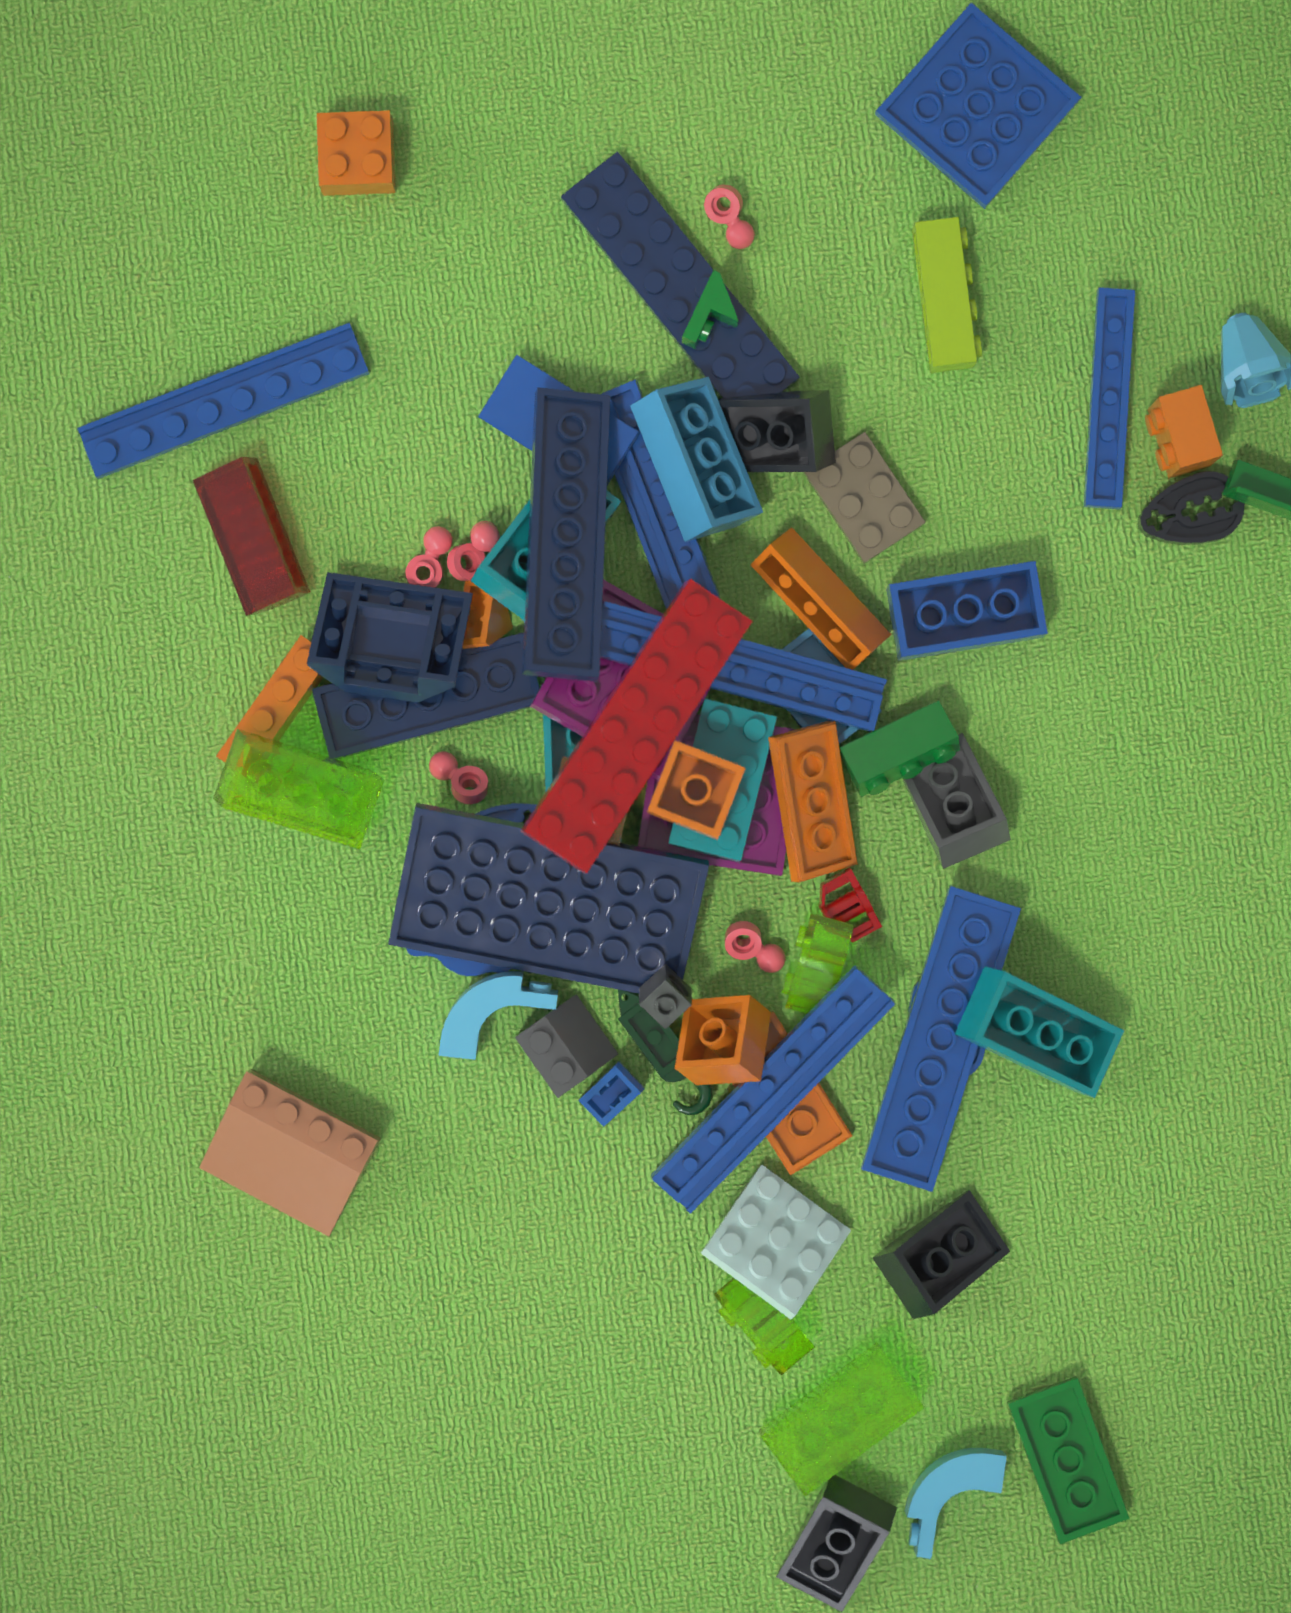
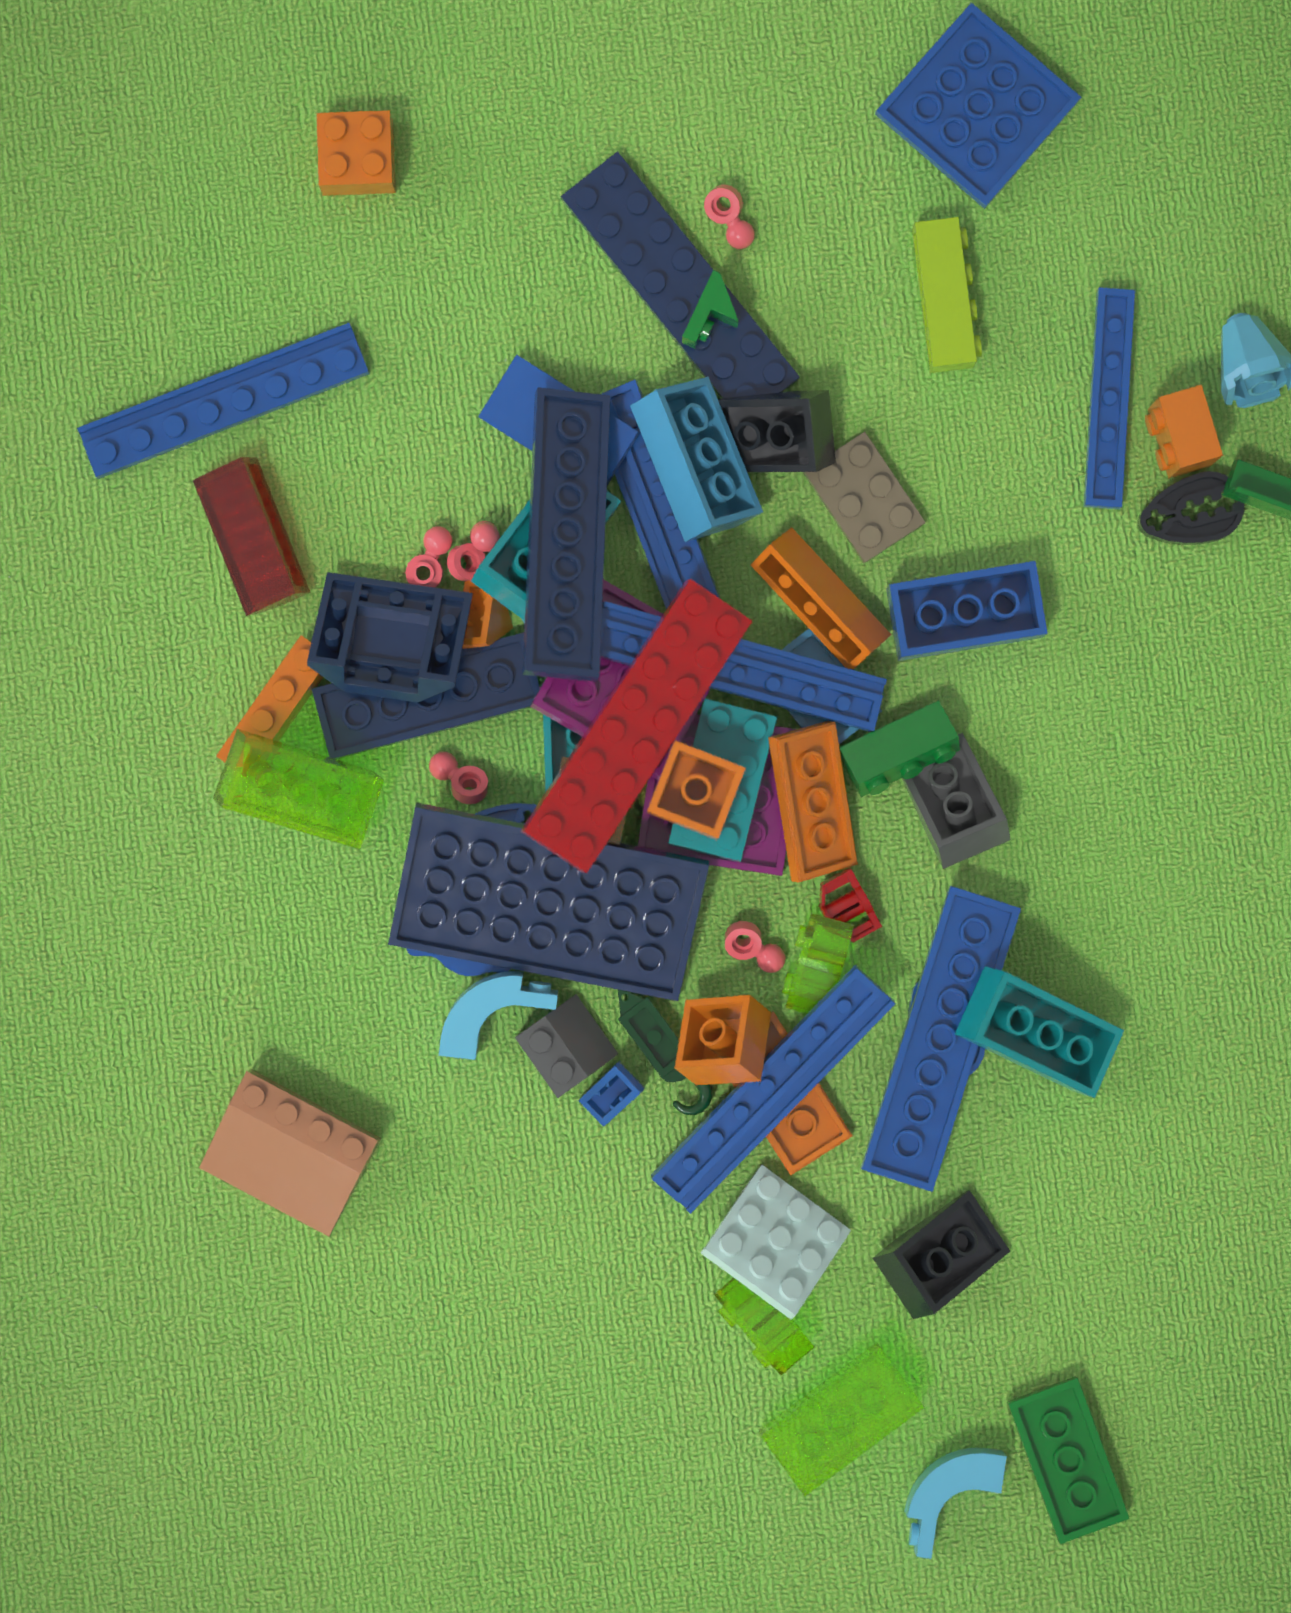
pearl dark grey brick [639,964,692,1029] -> none
black slope [776,1473,897,1612] -> none

